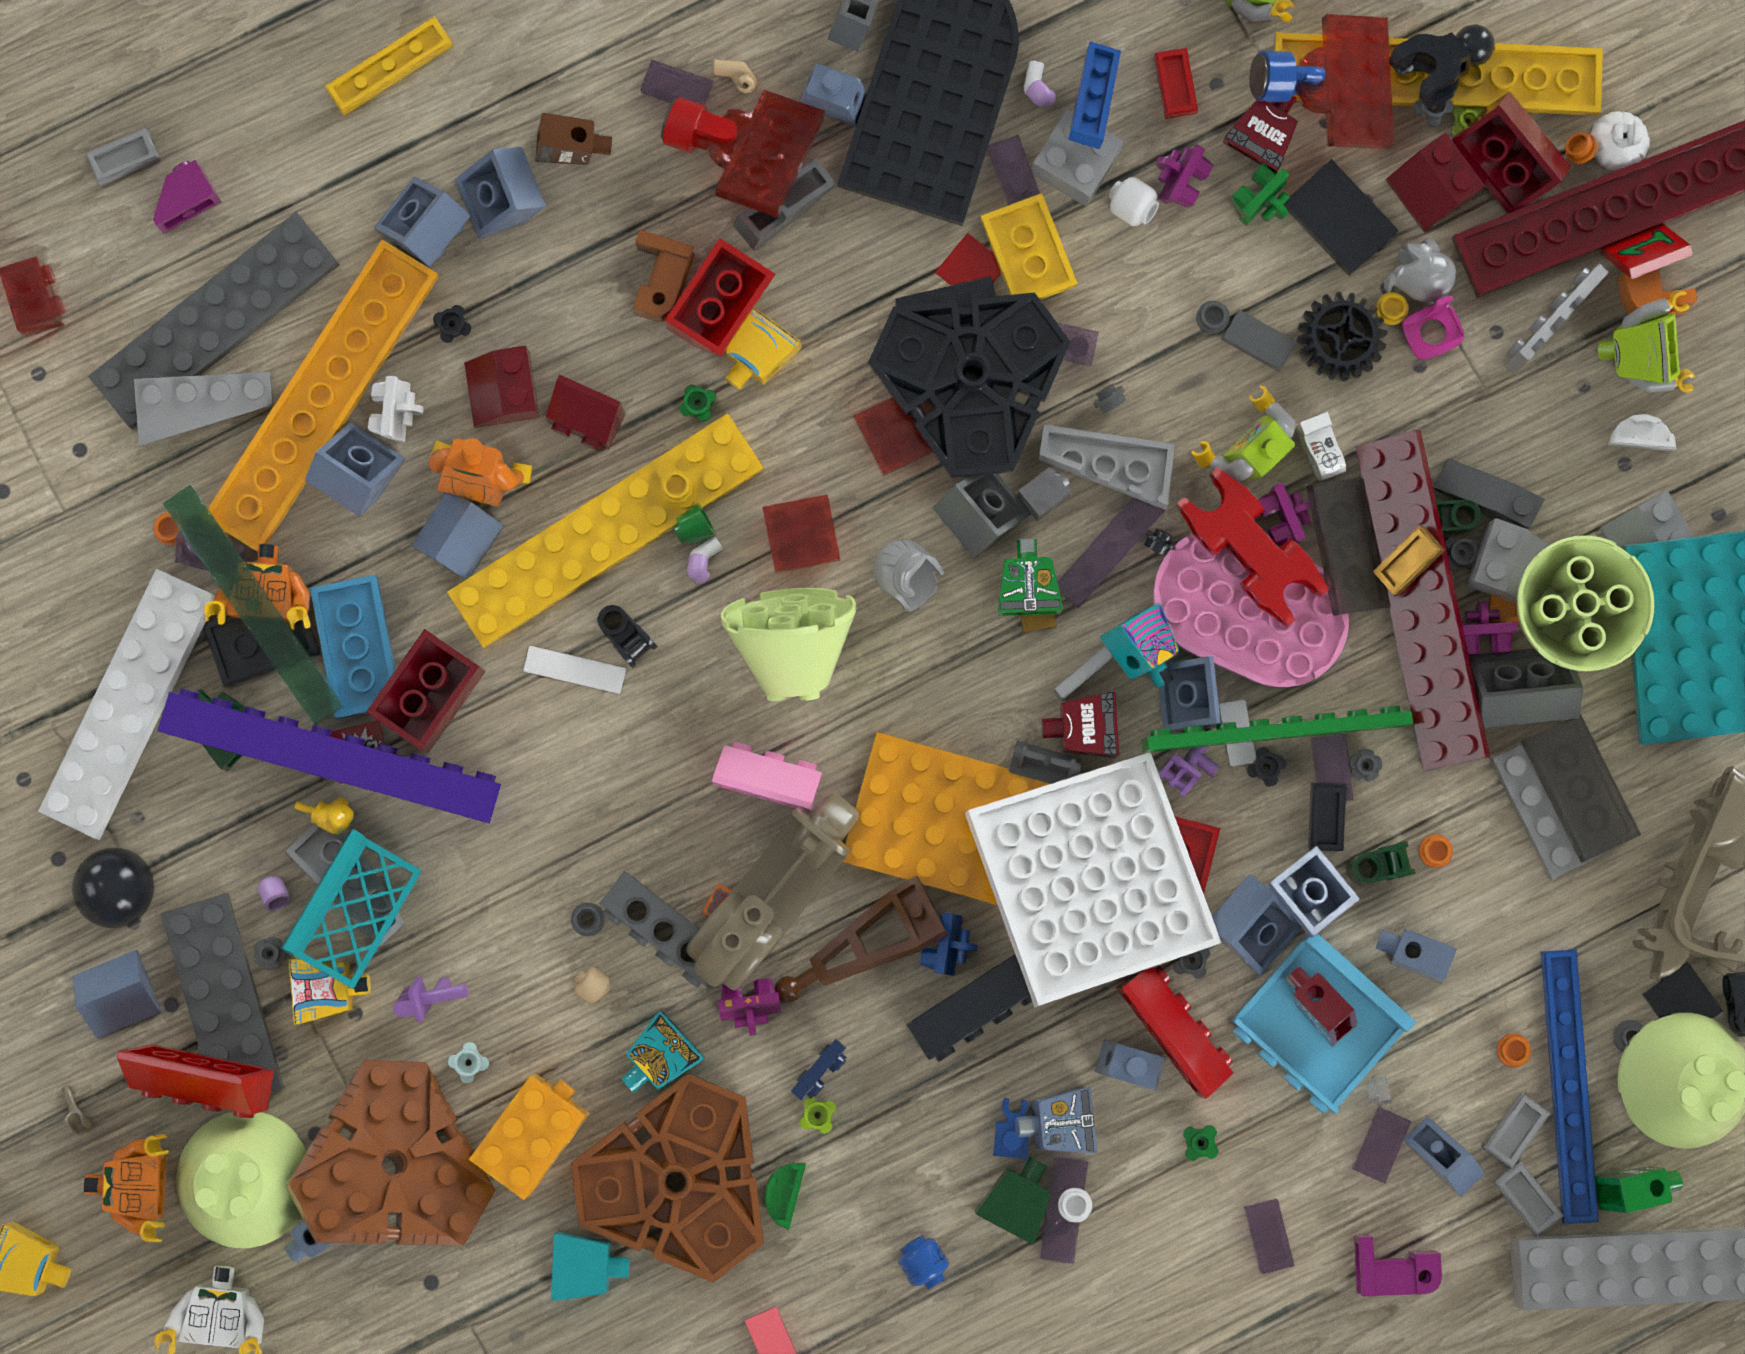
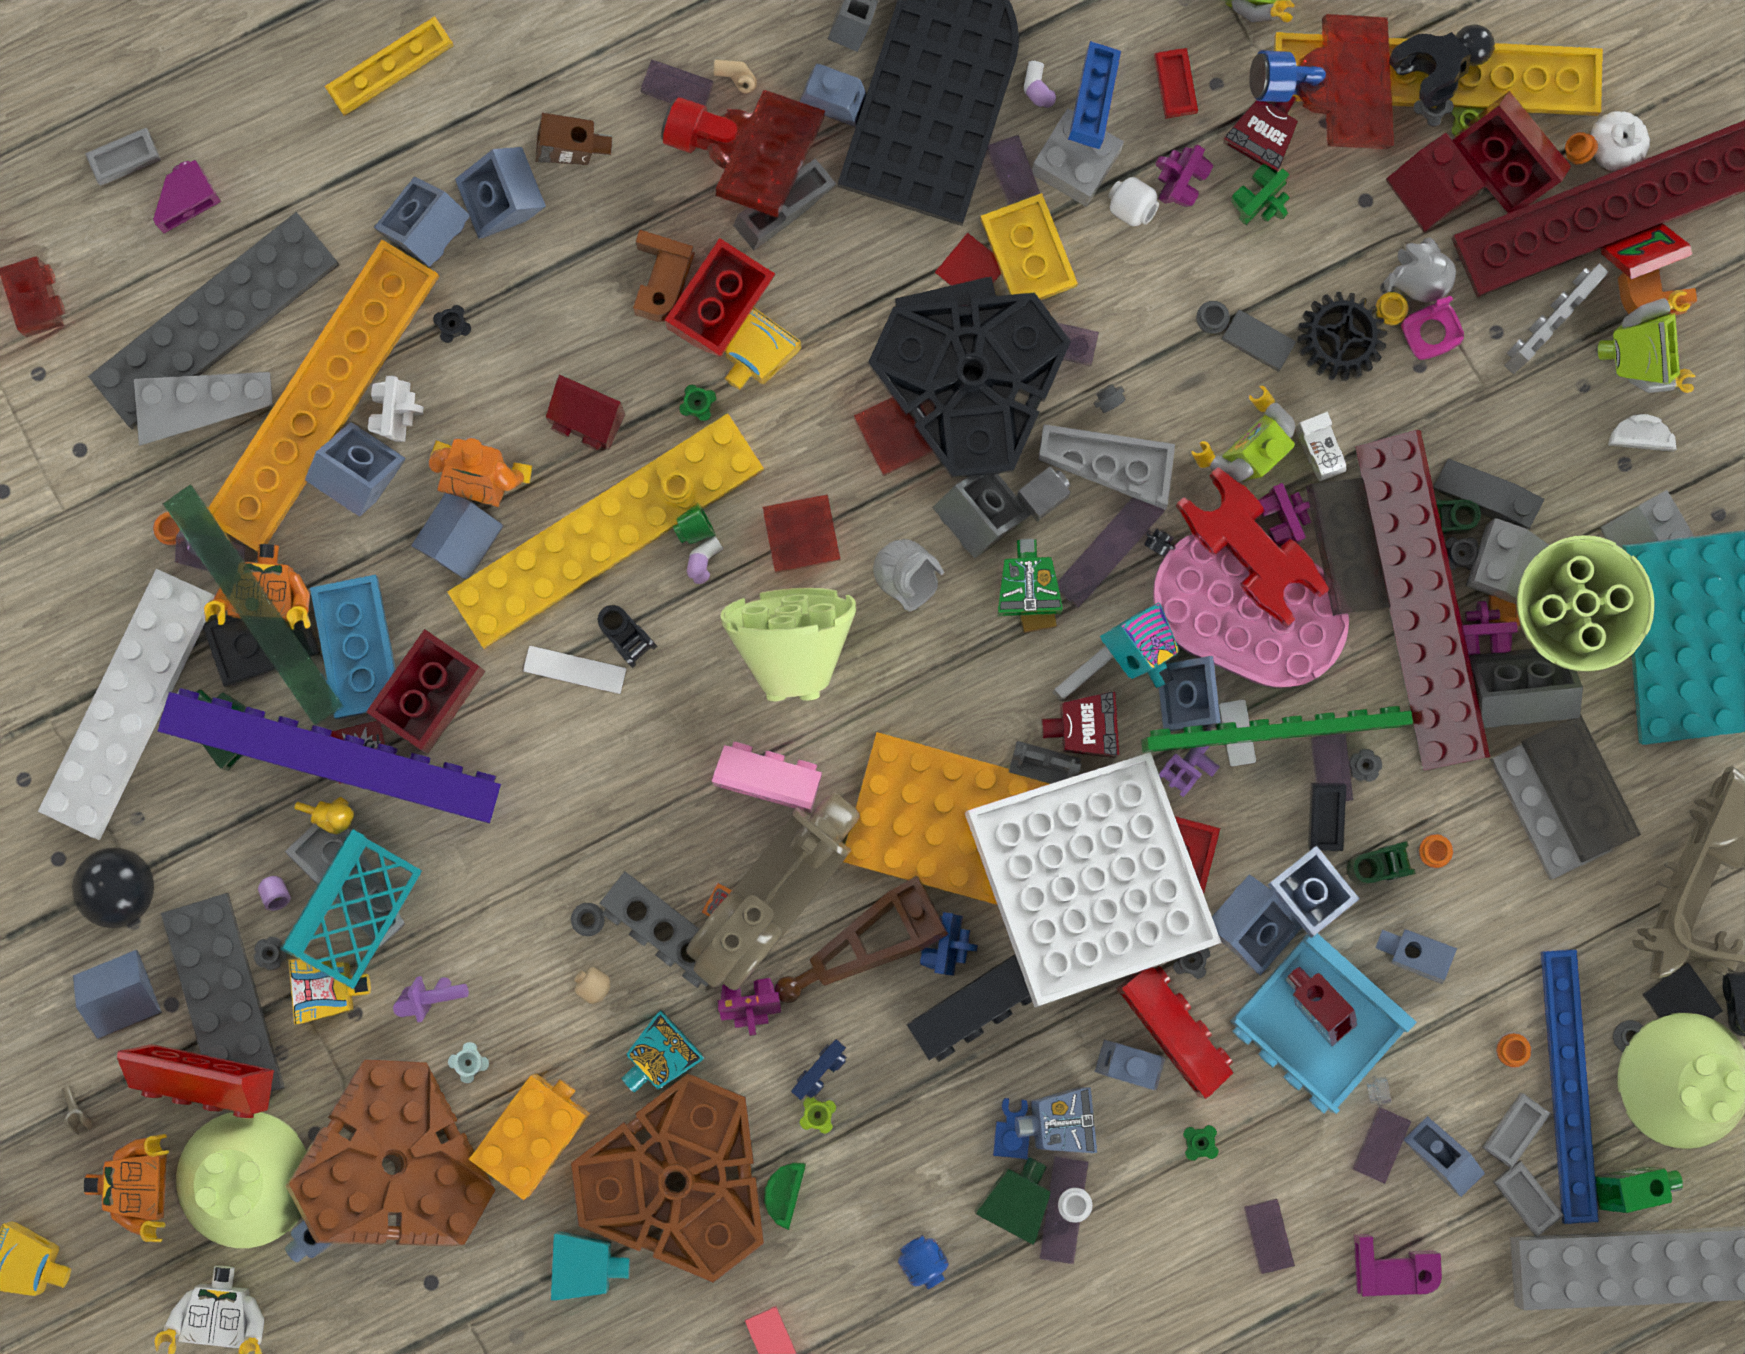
dark red slope [464,345,540,428] -> none
black plate [1247,747,1286,787] -> none
black tile [1284,159,1399,276] -> none
pearl gold tile [1373,525,1445,596] -> none

